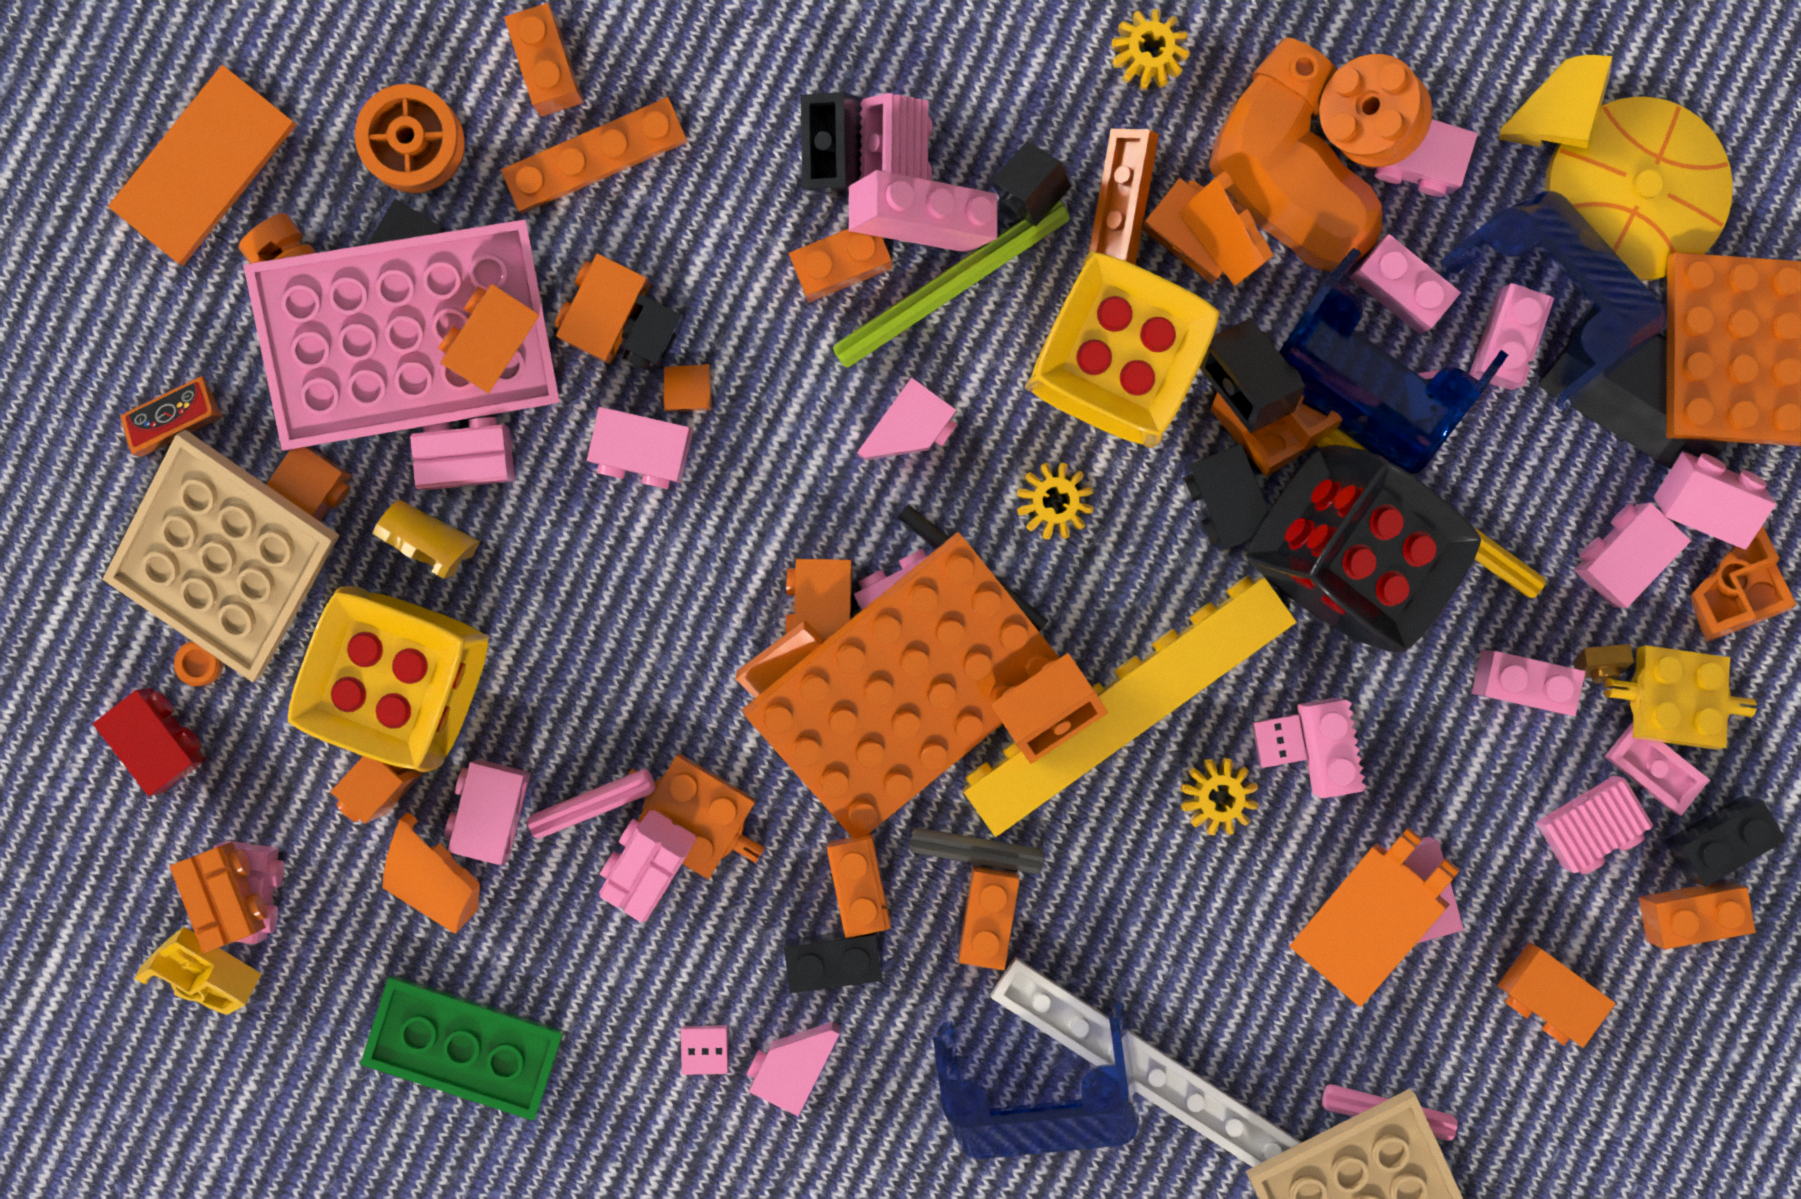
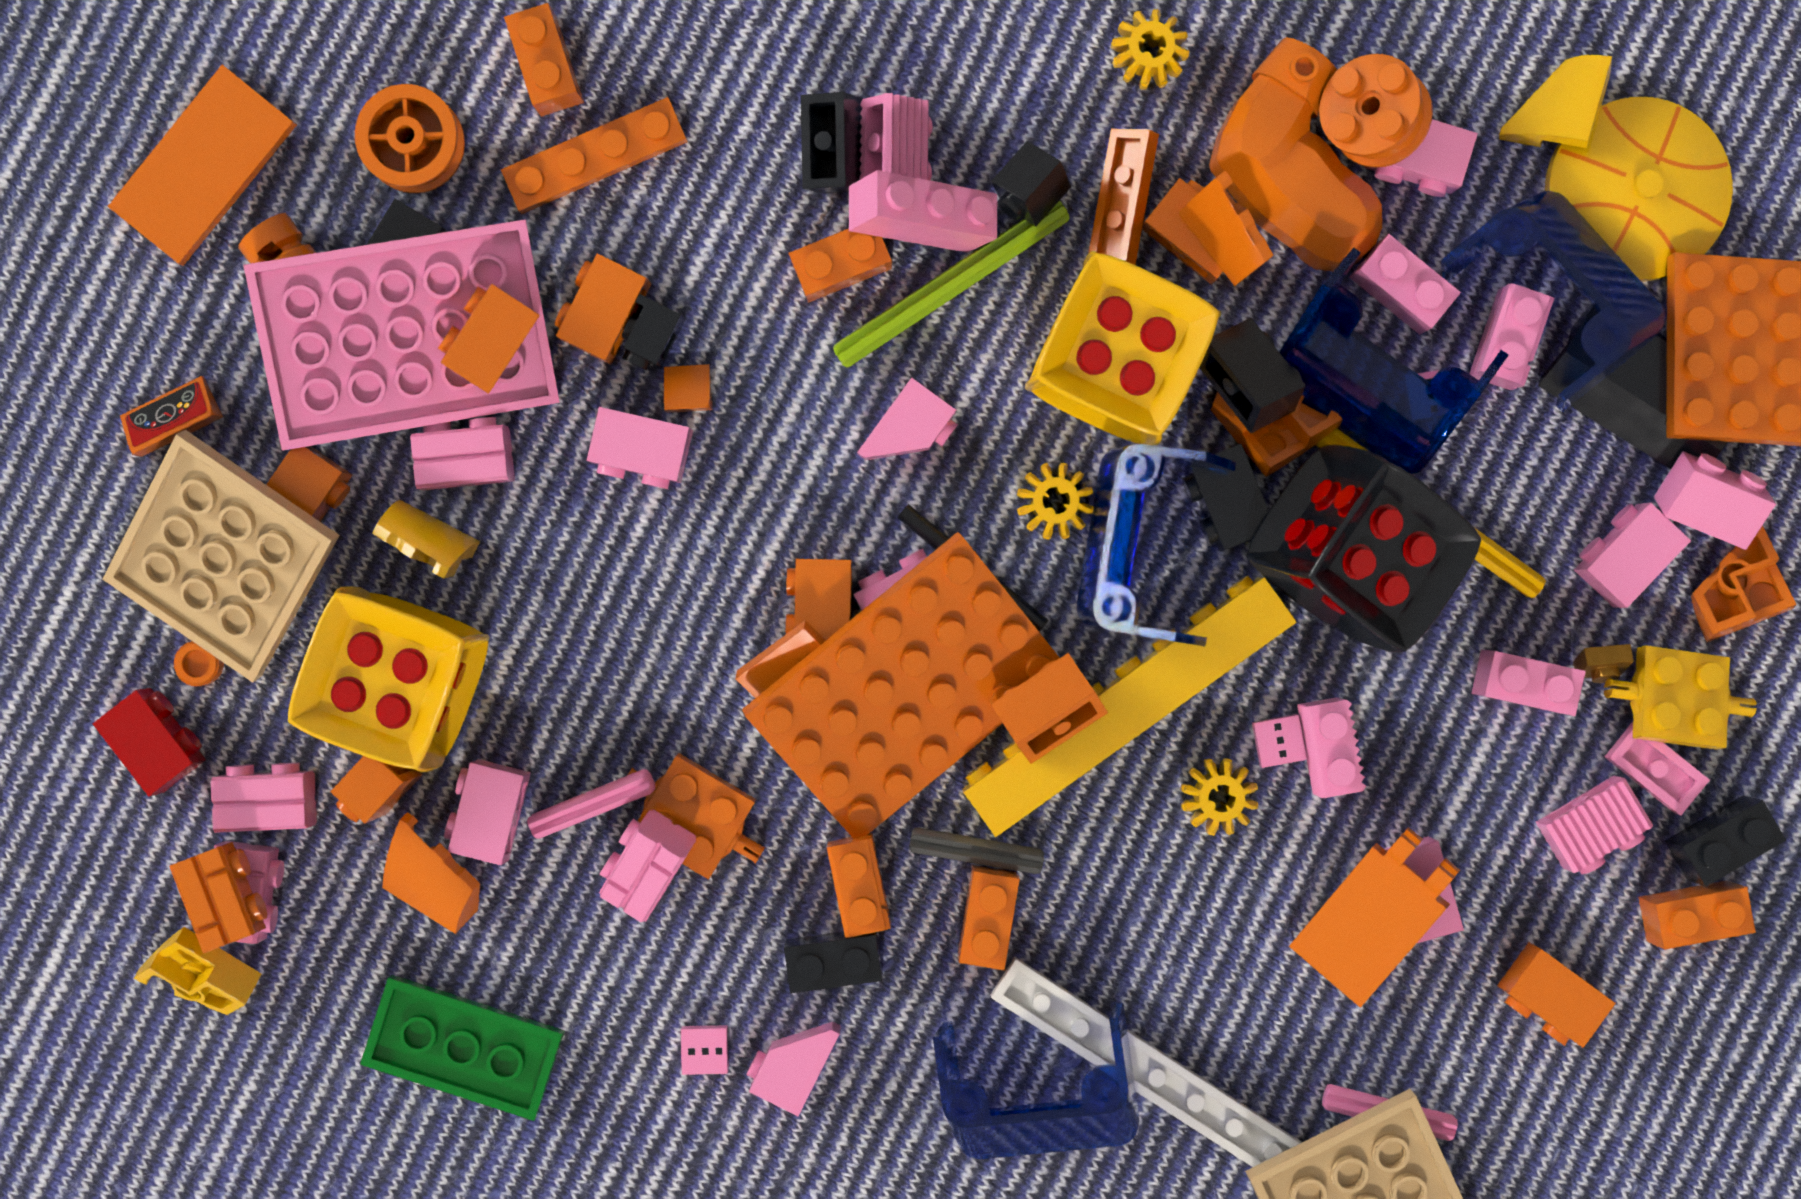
none -> bright pink brick [211,763,317,833]
none -> clear blue windscreen [1077,444,1236,647]

